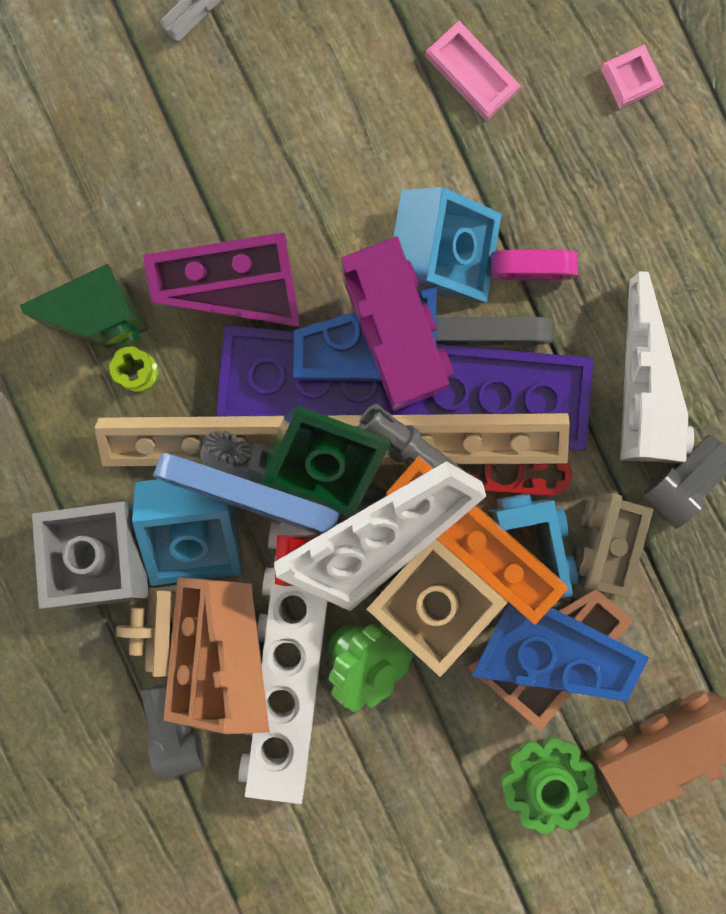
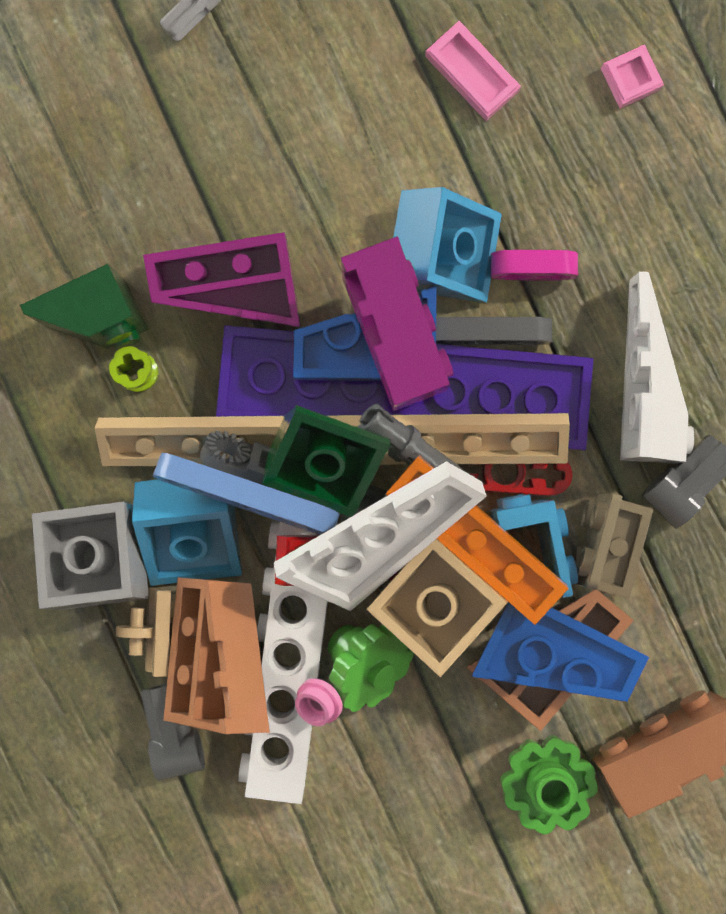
none -> bright pink plate [295,679,342,726]

